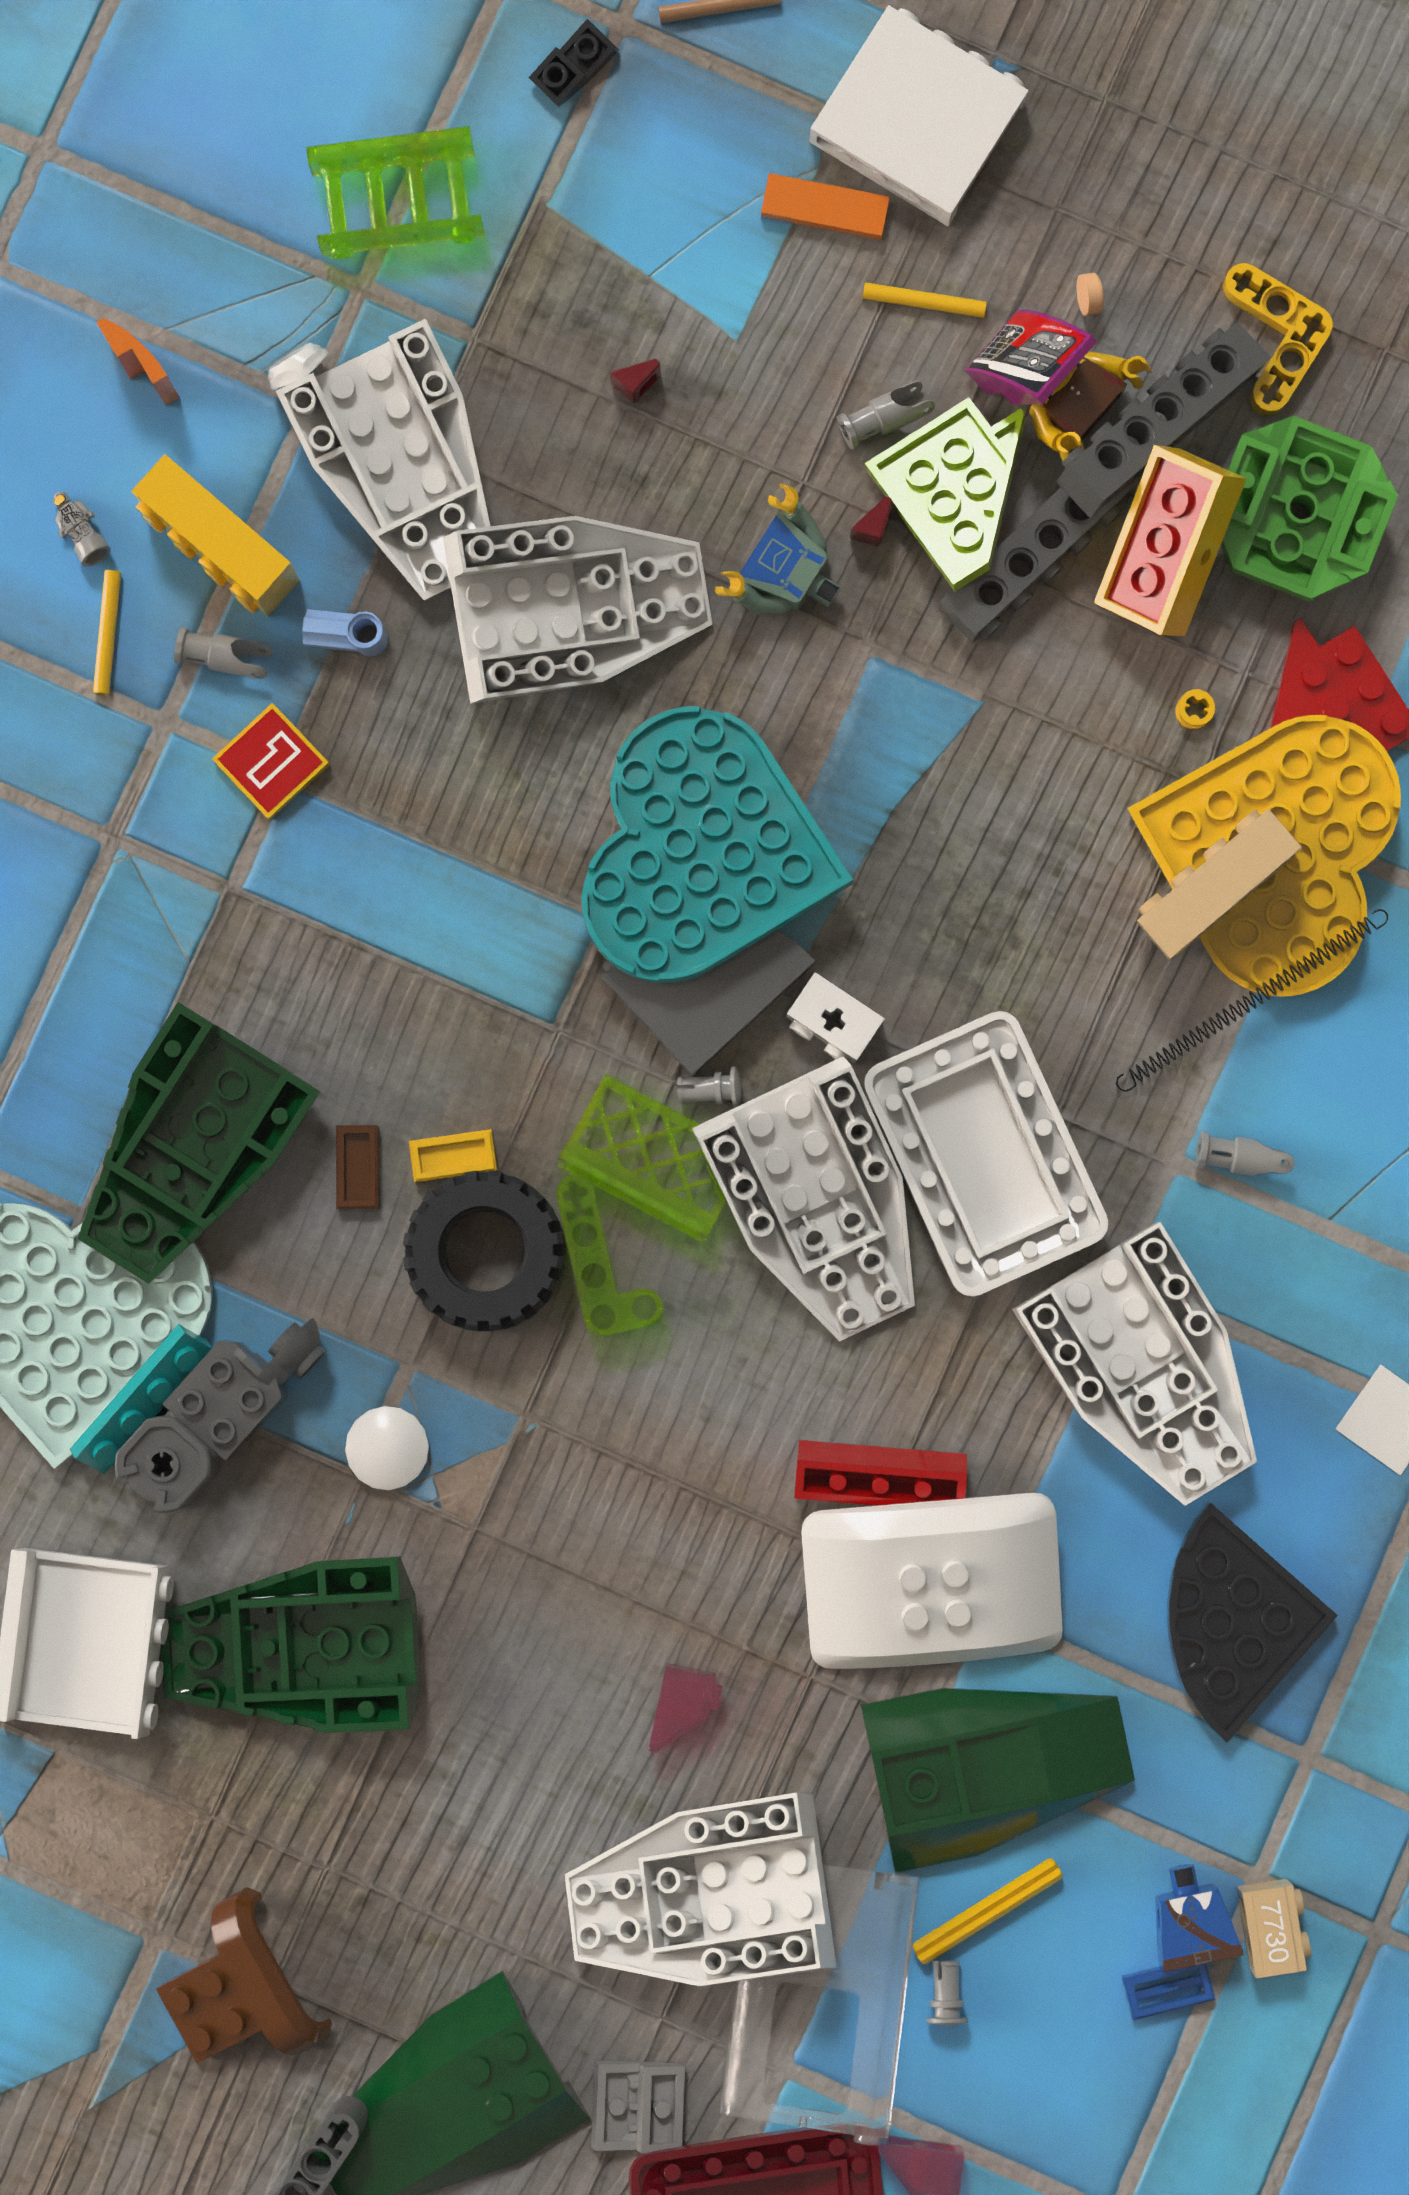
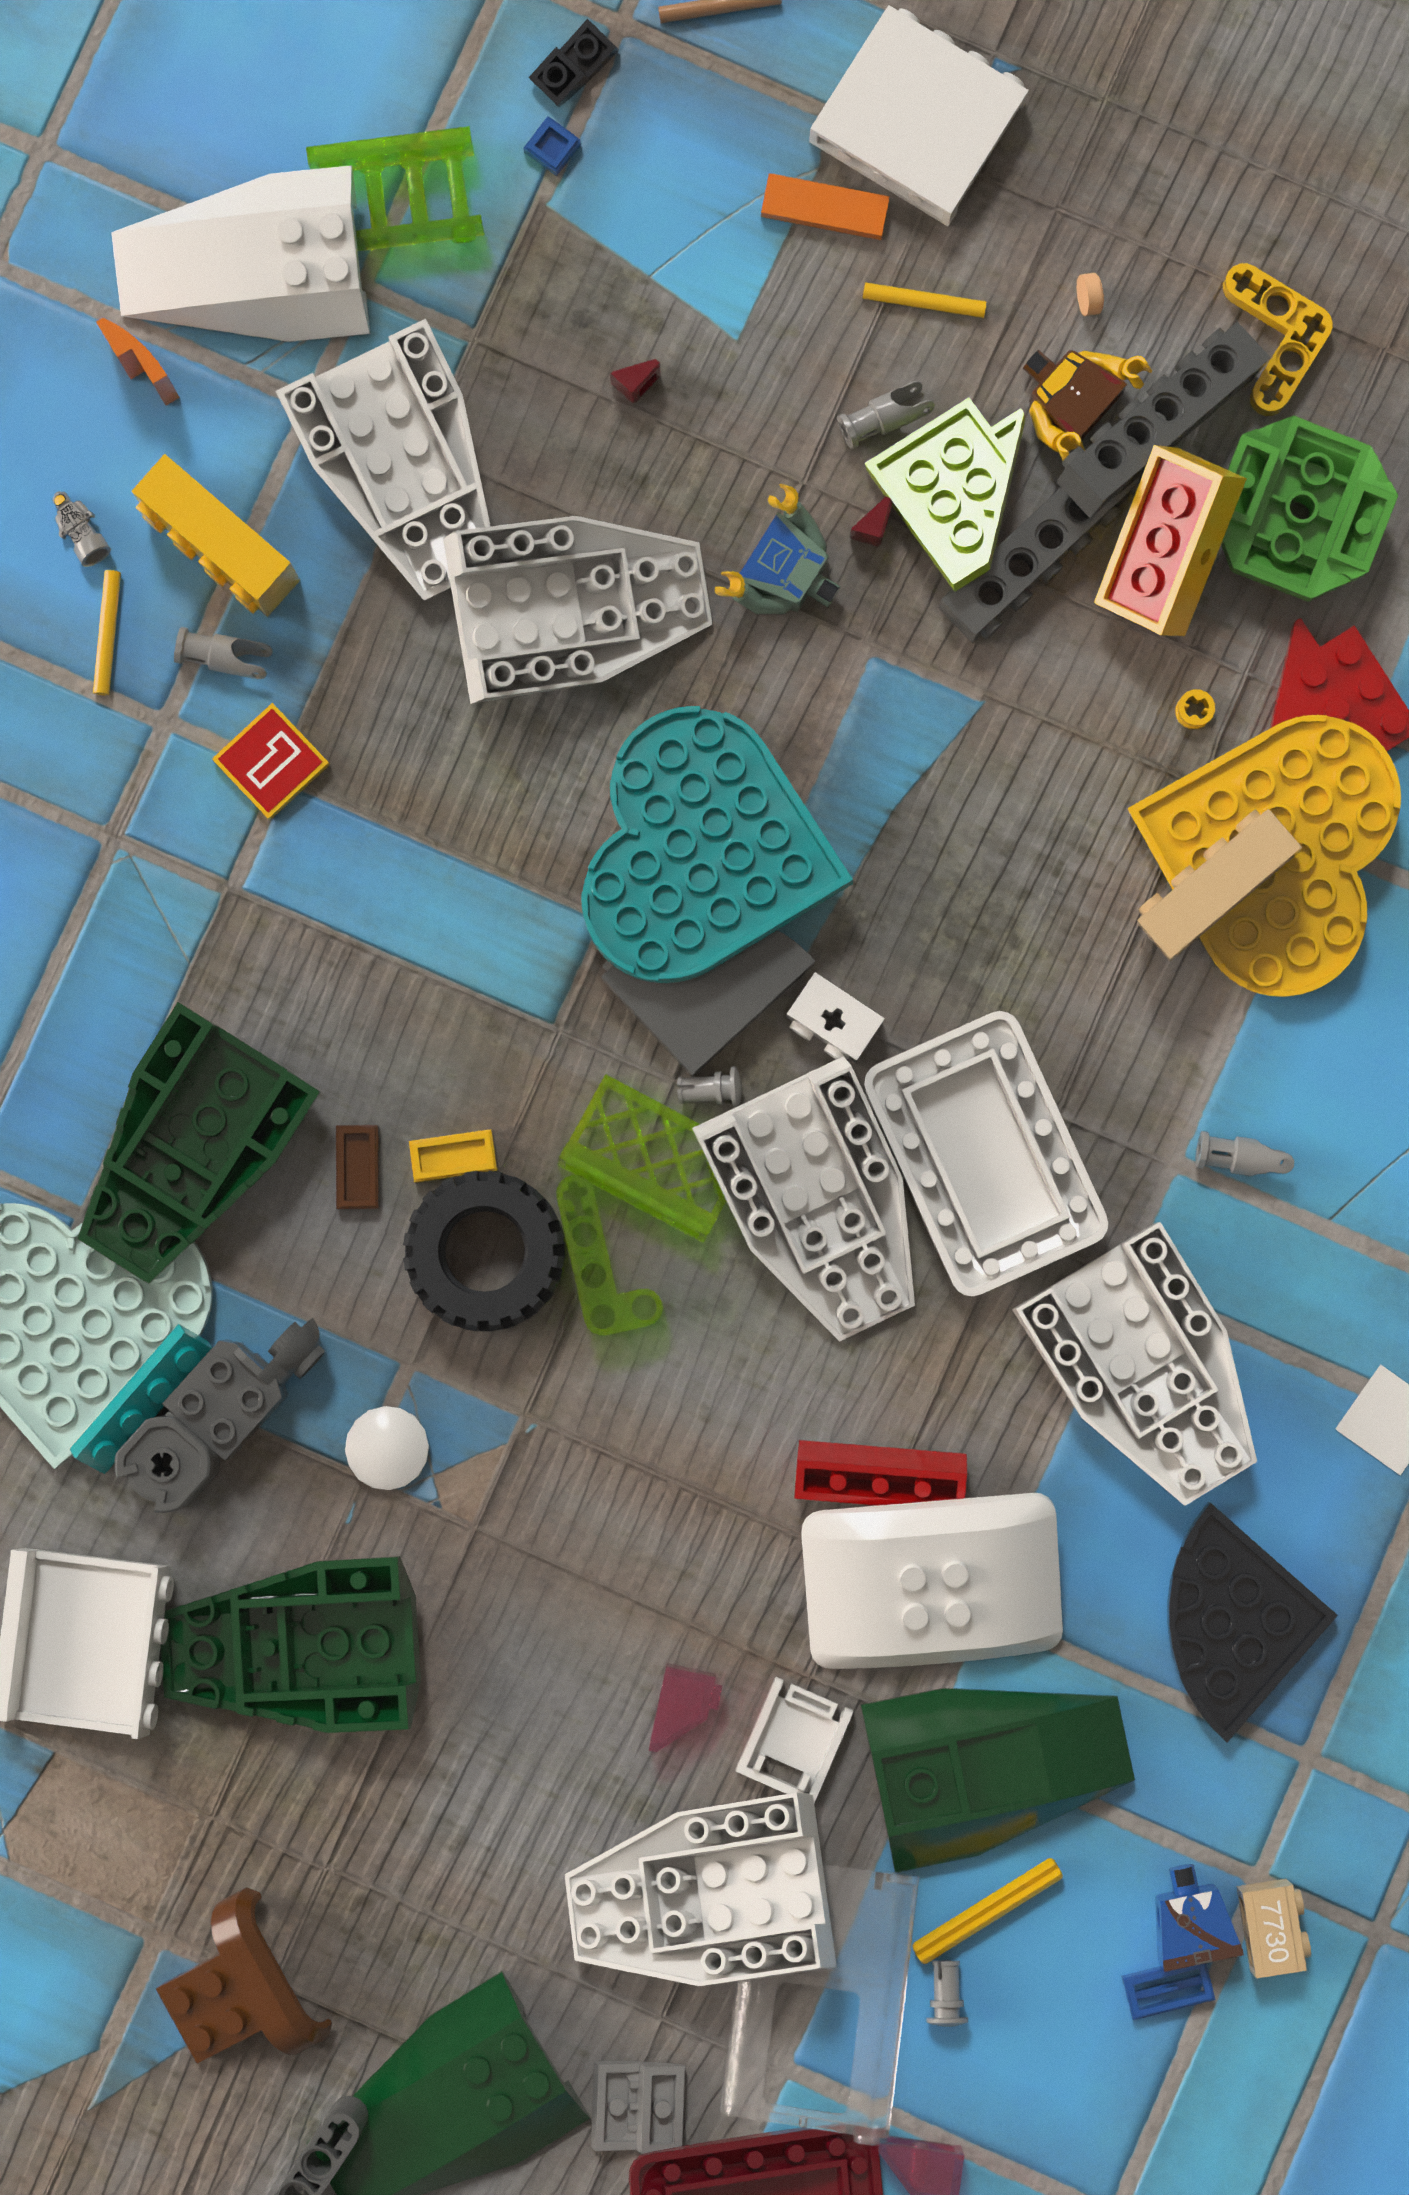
white piece [268,343,329,391] -> none
light blue piece [302,609,389,657] -> none
slope [965,310,1097,405] -> none
black piece [1116,909,1389,1092] -> none
none -> white wedge [111,165,370,342]
none -> blue tile [523,116,581,176]
none -> white container [736,1677,853,1803]

